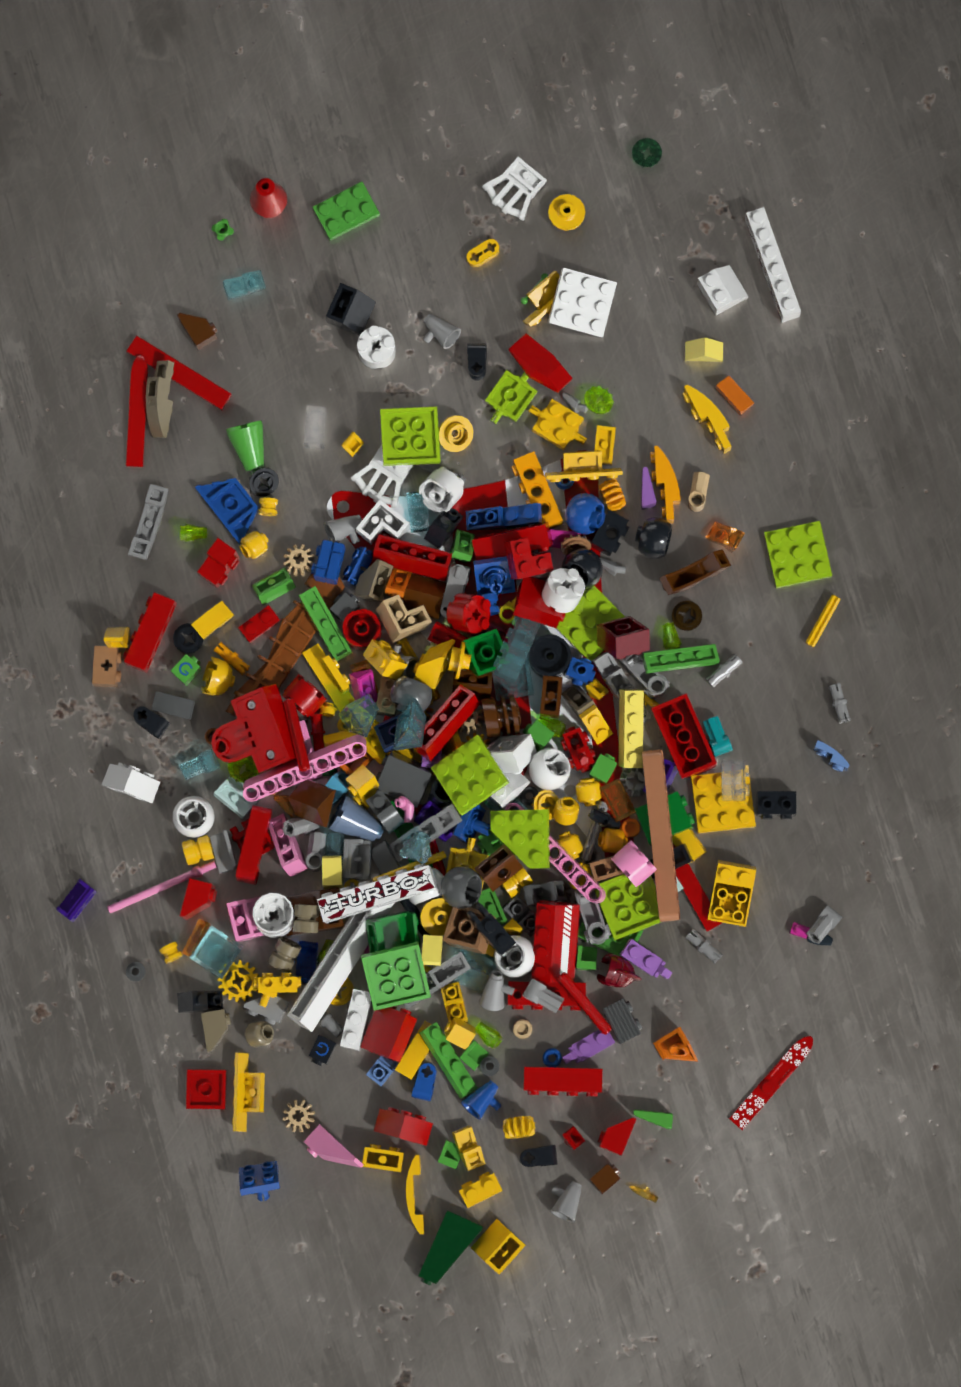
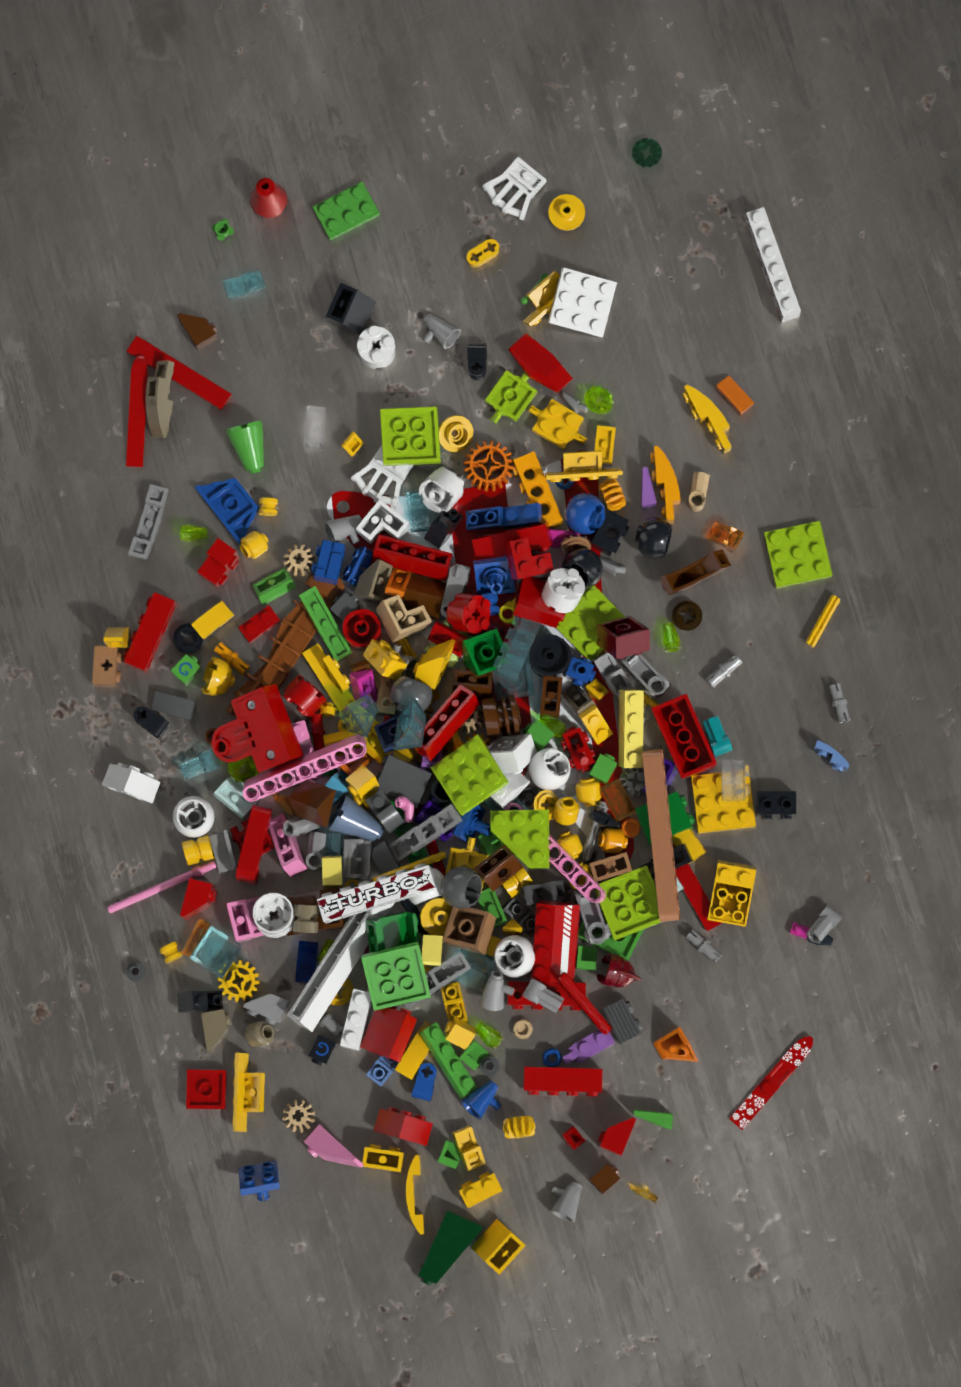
dark purple hinge [56,879,97,922] -> none
black gear [248,467,279,496] -> none
yellow brick [254,973,301,1008] -> none
dark tan wheel [268,937,302,973] -> none
red axle [283,698,310,772] -> none
clear light blue rock [400,831,432,864] -> none
yellow piece [448,641,471,679] -> none
bright green slope [450,529,475,562] -> none
black hinge [467,903,516,956] -> none
black piece [519,1145,558,1167] -> none
bright pink brick [611,841,657,887] -> none
medium lavender hinge [620,939,672,979] -> none
bright green plate [642,644,720,673] -> none
light yellow slope [685,337,723,362] -> none
white slope [697,265,748,315] -> none
none -> orange gear [463,440,514,492]

